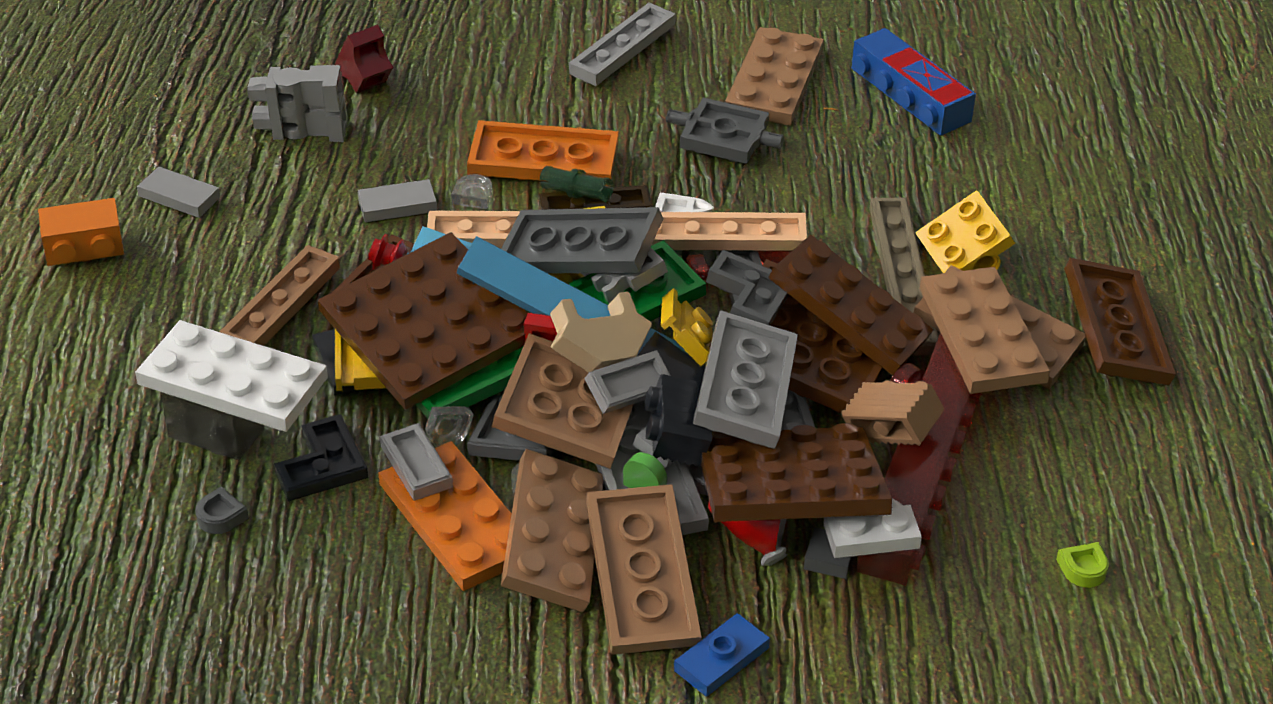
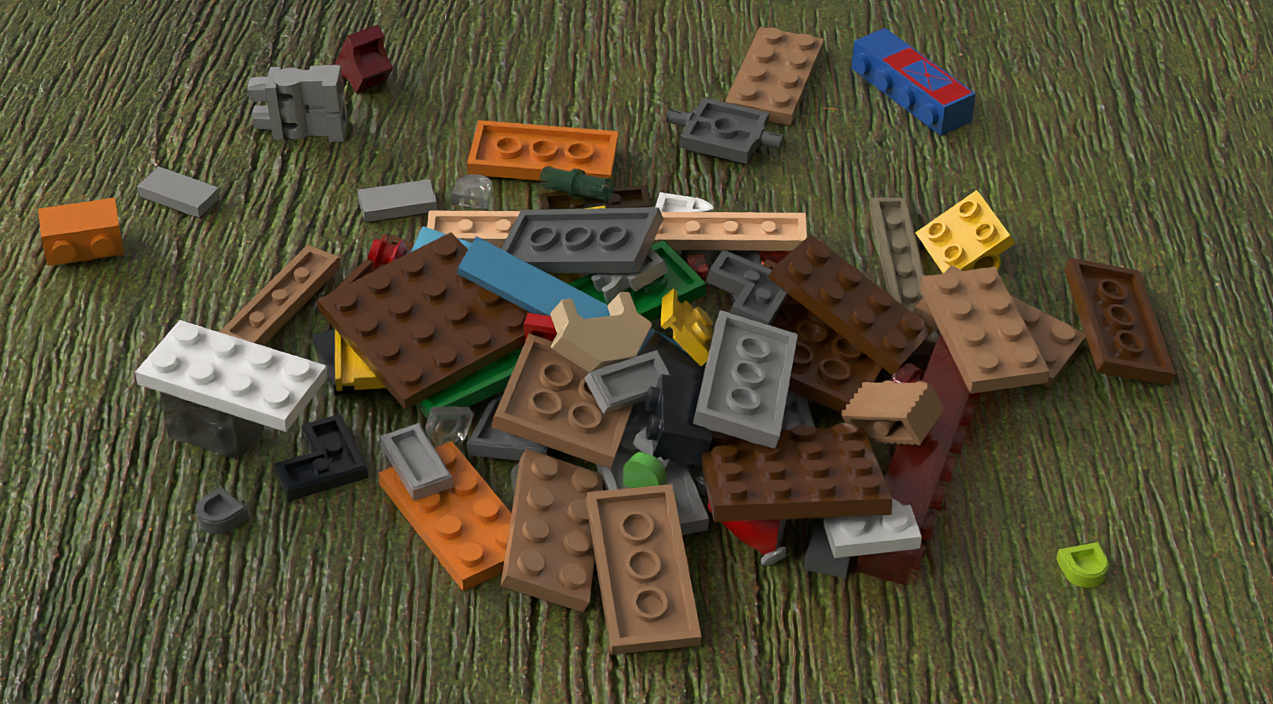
light grey plate [569,2,676,86] -> none
blue plate [674,613,770,697] -> none

